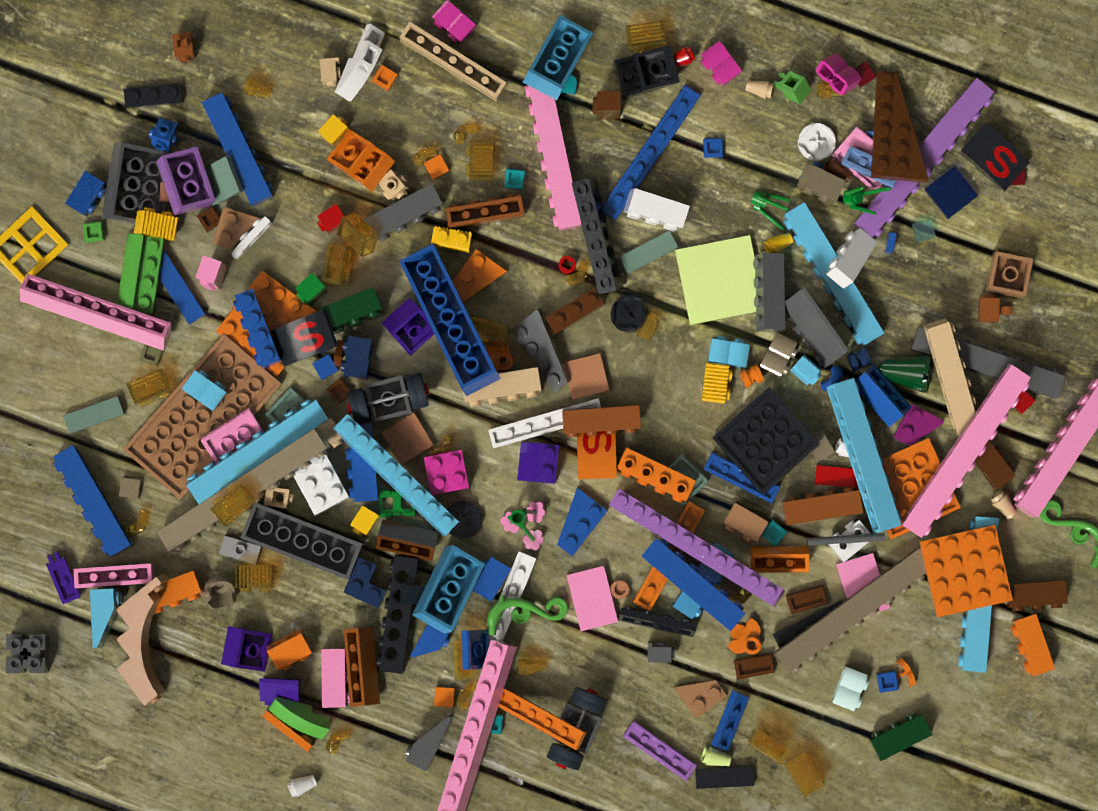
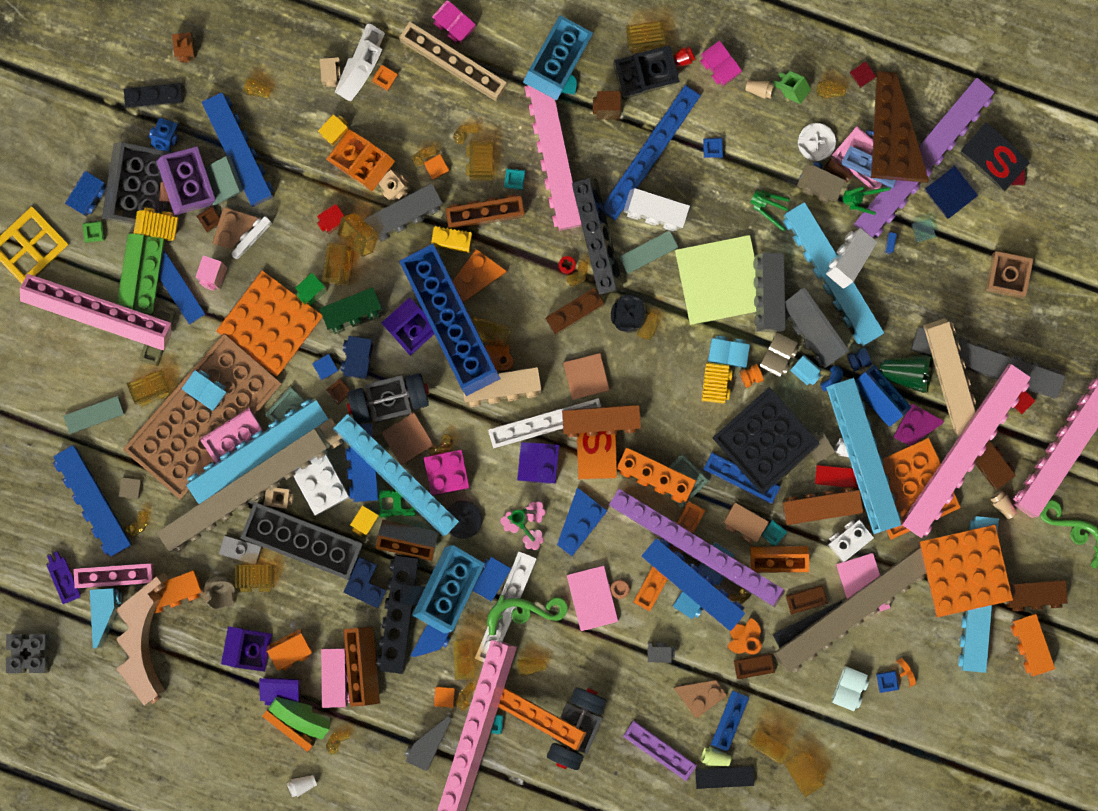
clear yellow brick [210,483,257,527] -> none
blue brick [233,289,281,369] -> none
black slope [271,310,338,367] -> none
reddish brown tile [334,339,344,367] -> none
blue tile [461,629,489,670] -> none
dark grey wing [511,308,570,392] -> none
black plate [618,607,697,637] -> none
yellow cone [764,233,793,253] -> none
dark grey bar [807,533,885,546] -> none
dark pink brick [816,53,861,95] -> none
dark green brick [868,712,933,761] -> none
dark orange brick [977,294,1012,323] -> none

